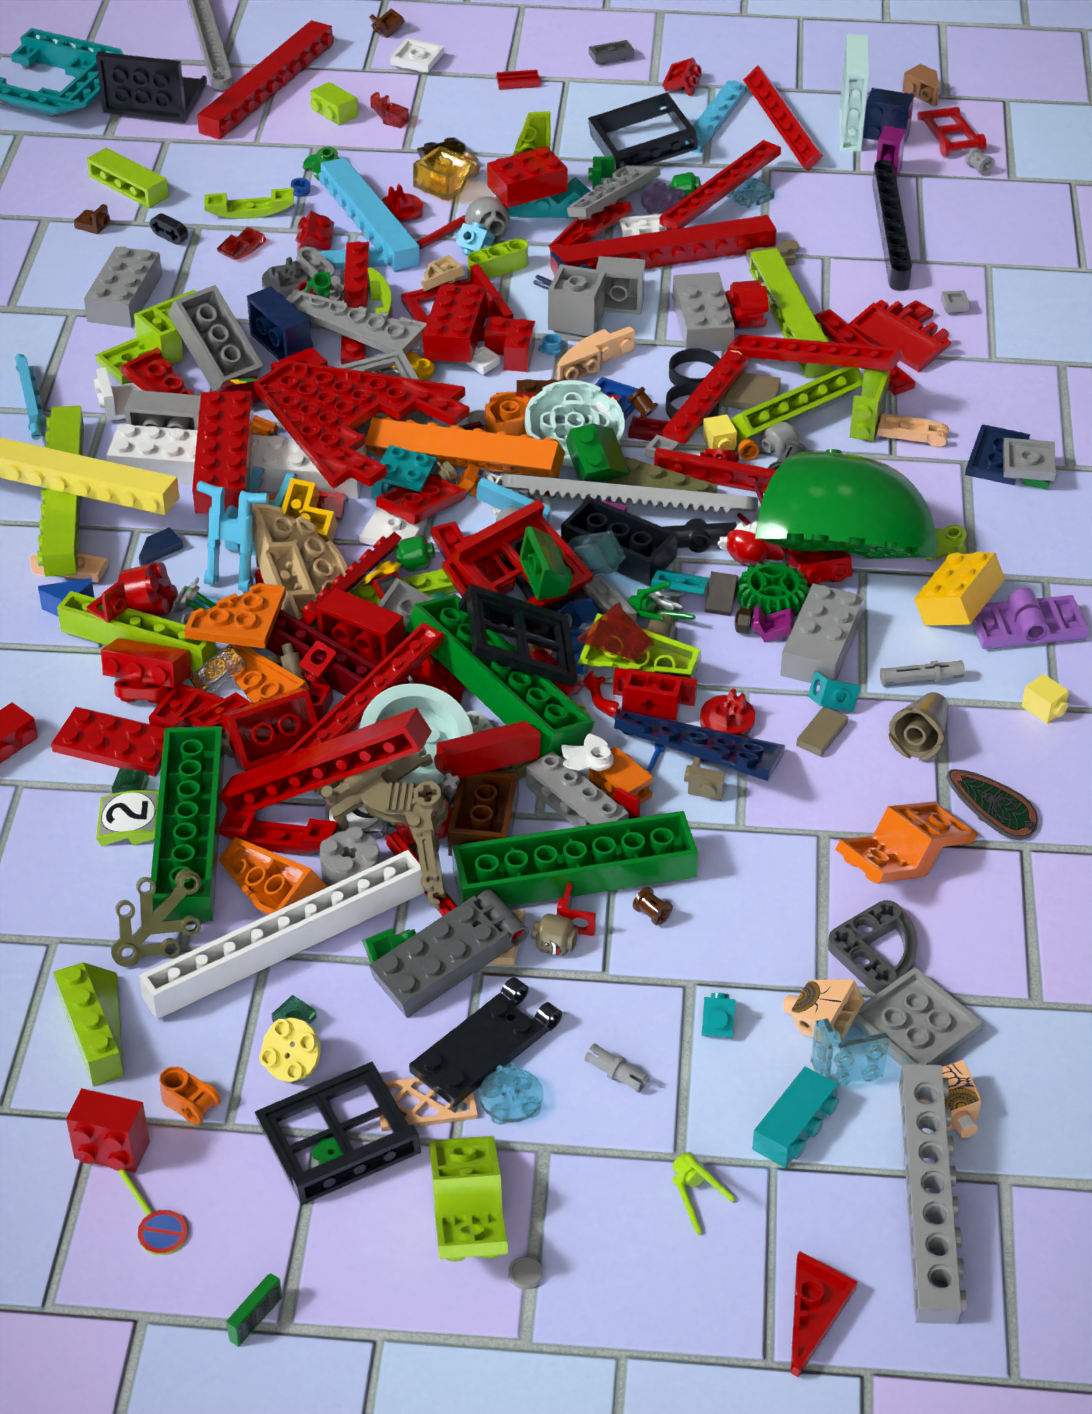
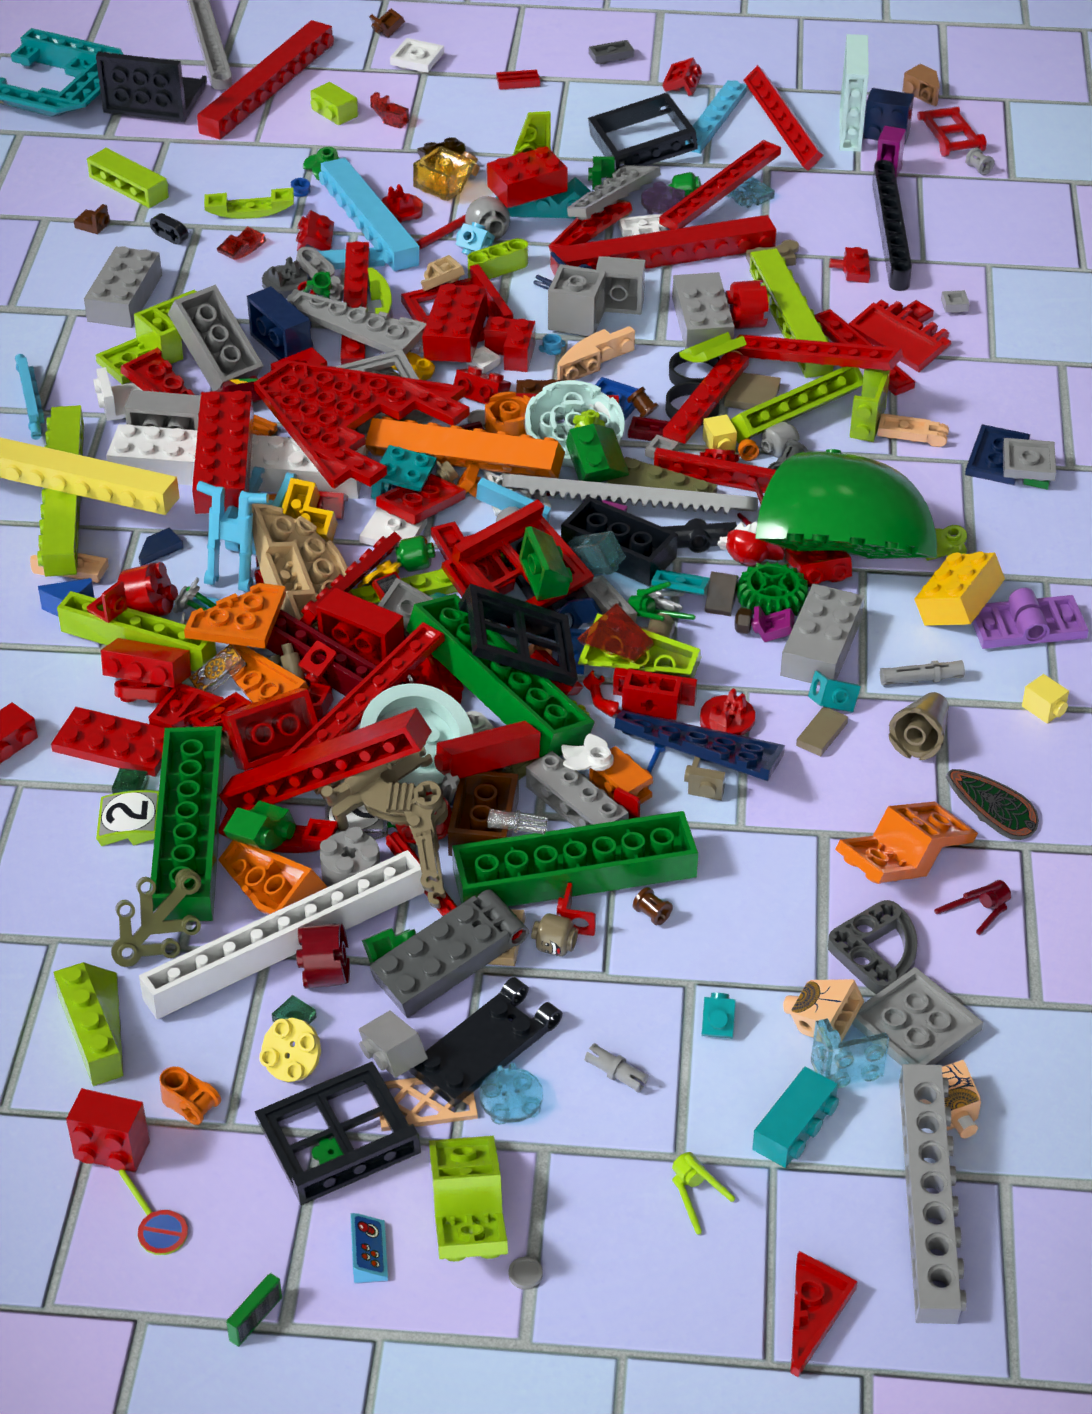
none -> green brick [223,801,296,850]
none -> dark red brick [296,923,350,989]
none -> slope [350,1213,388,1283]
none -> light grey brick [358,1011,428,1078]
none -> red bracket [453,366,511,404]
none -> clear axle [488,809,548,834]
none -> lime plant [573,410,605,428]
none -> lime slope [679,332,747,363]
none -> red plate [829,247,870,283]
none -> dark red plant [934,880,1011,935]

